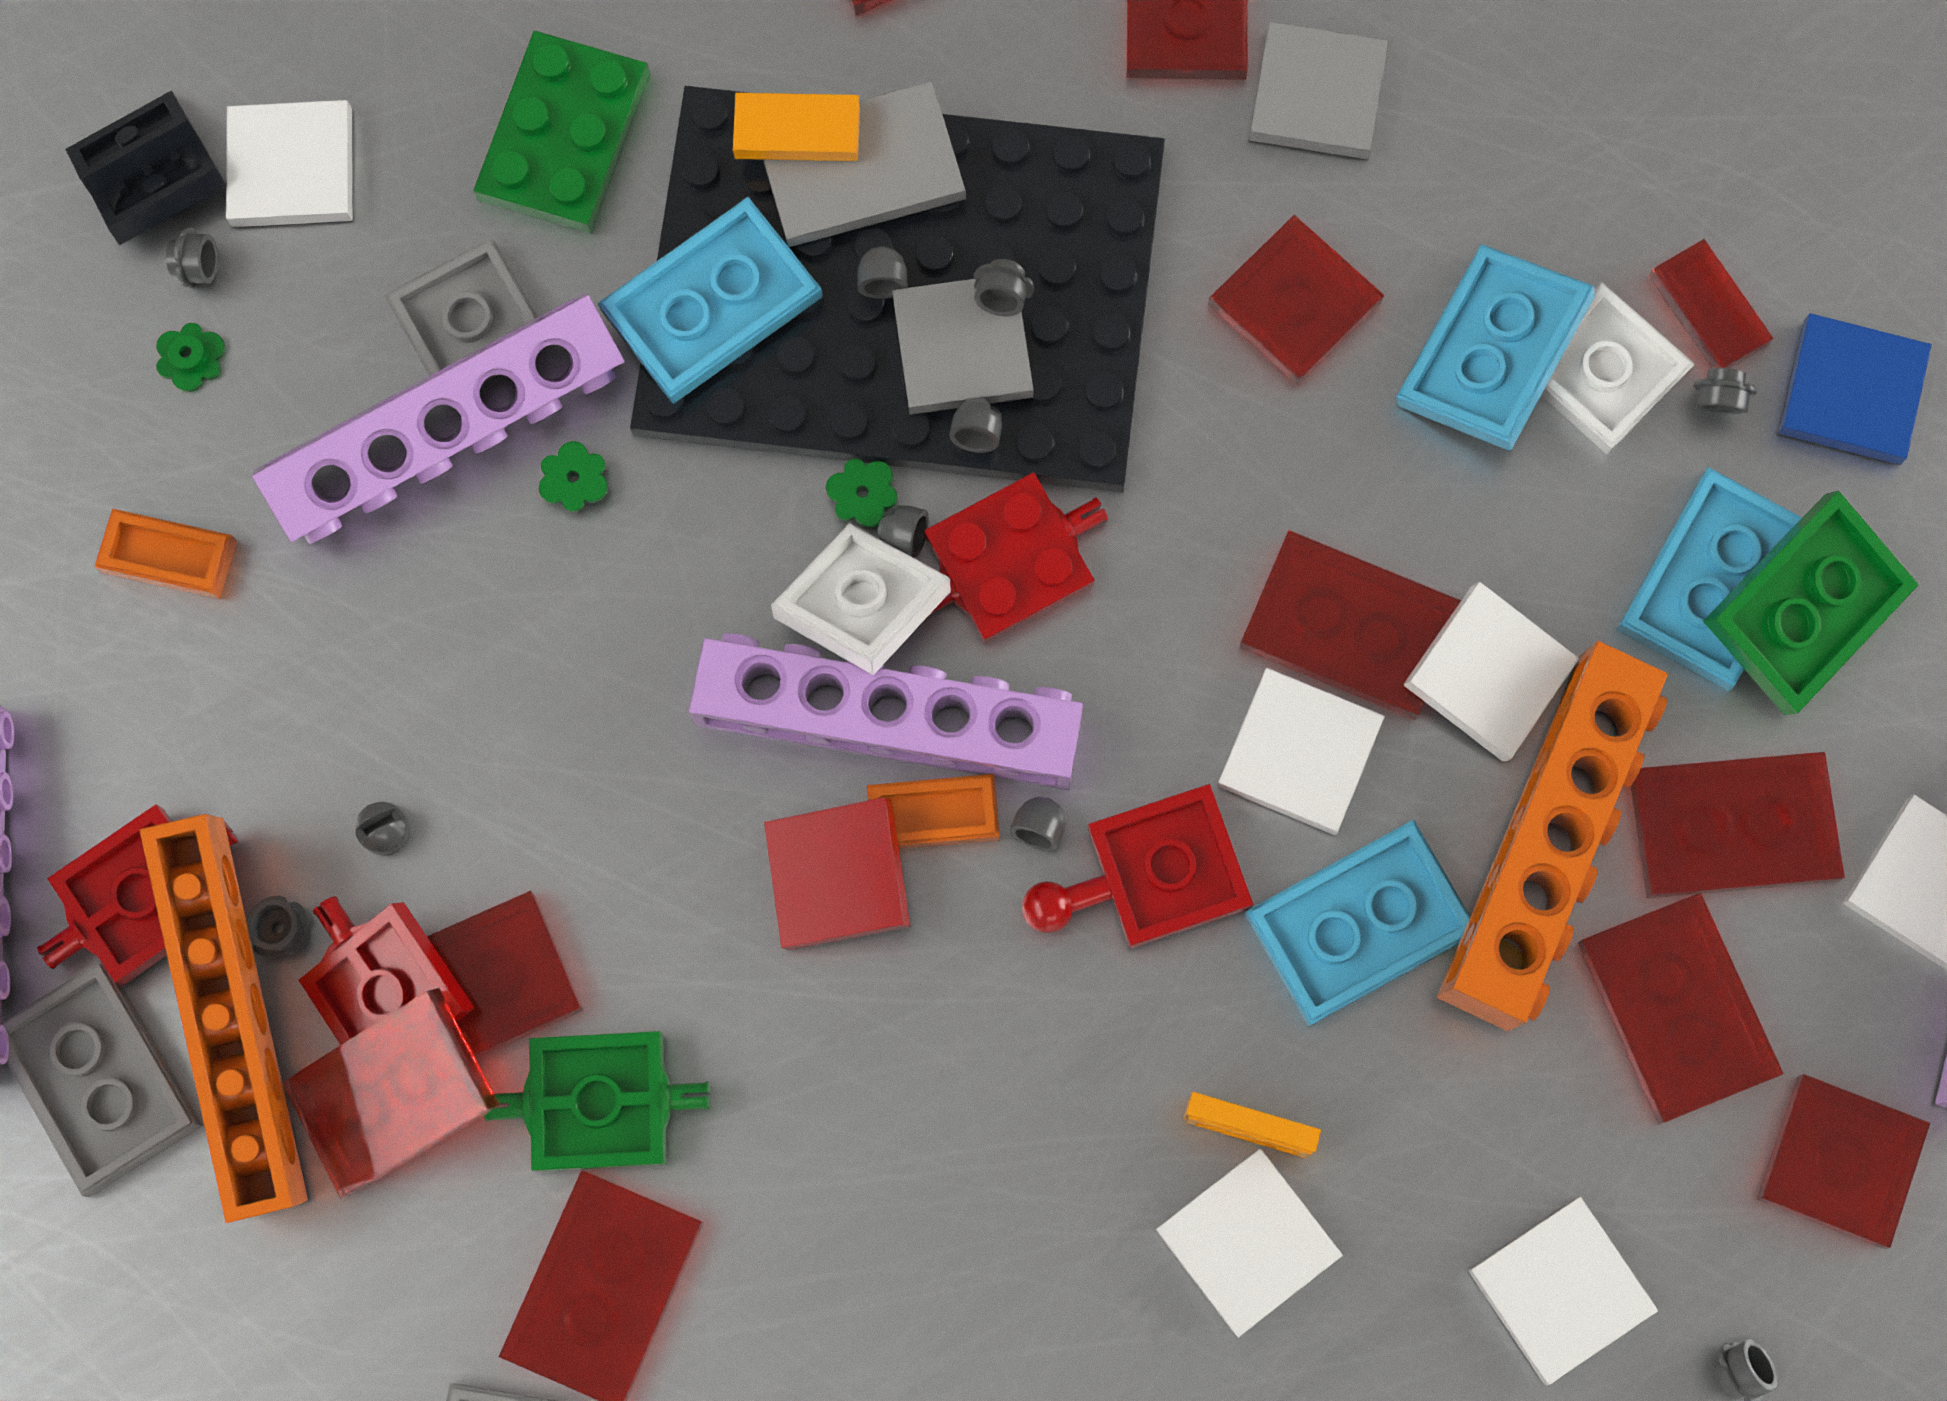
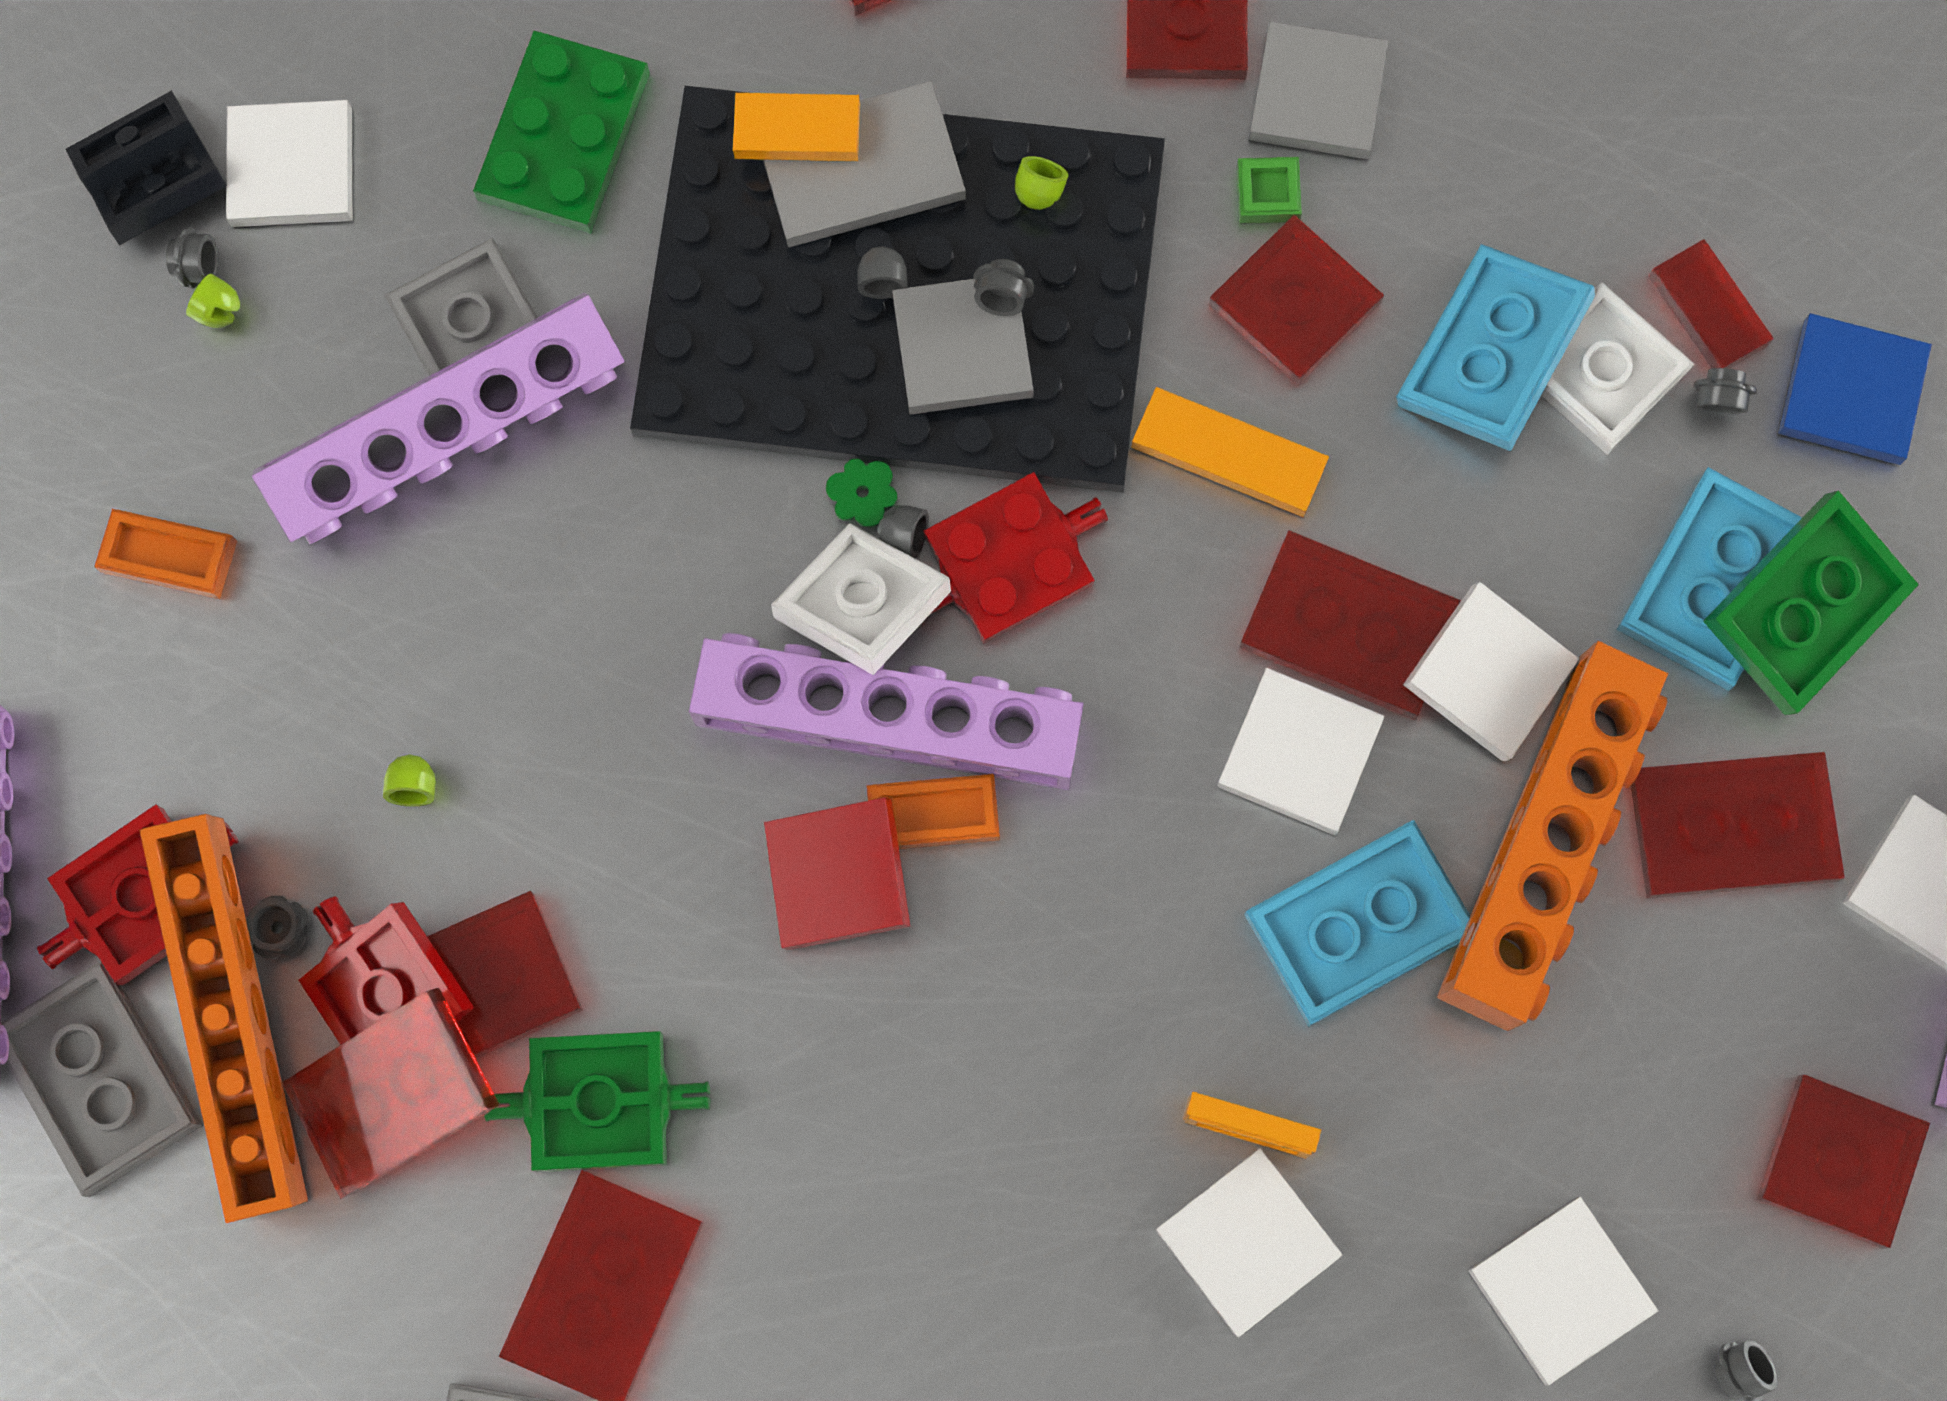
green plant [156,323,225,392] -> none
dark grey hinge [355,802,410,855] -> none
green plant [539,441,608,512] -> none
medium azure tile [598,197,823,404] -> none
dark grey hinge [949,398,1002,453] -> none
dark grey hinge [1010,797,1065,851] -> none
red plate [1022,784,1254,949] -> none
clear red tile [1578,892,1784,1125] -> none
none -> lime hinge [186,273,241,328]
none -> lime hinge [383,754,436,807]
none -> lime hinge [1015,156,1068,210]
none -> light orange tile [1131,387,1329,518]
none -> bright green tile [1236,157,1302,224]

